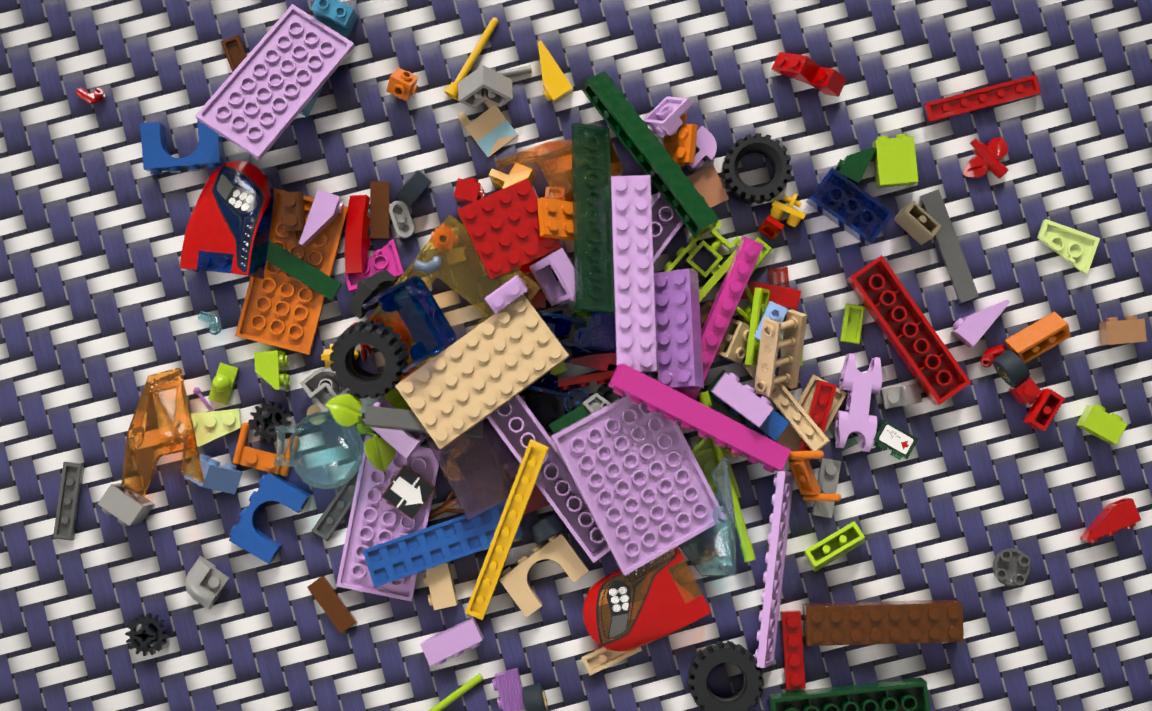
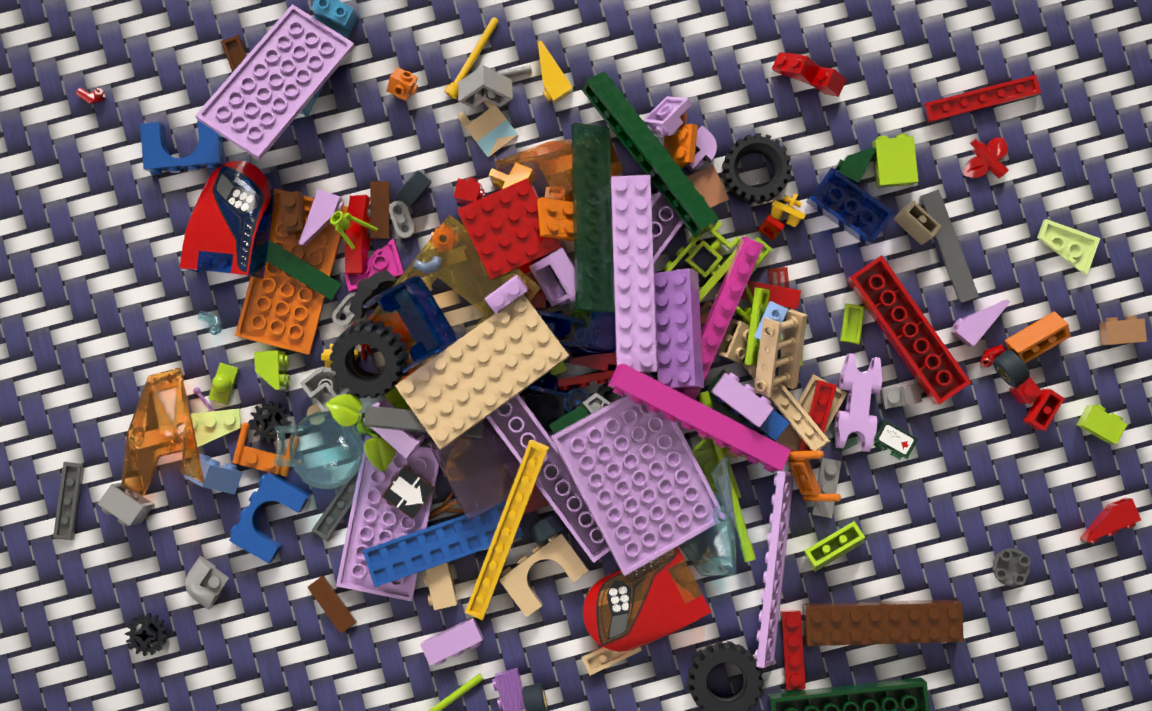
none -> lime plant [330,211,378,250]
none -> light grey plate [332,292,356,327]

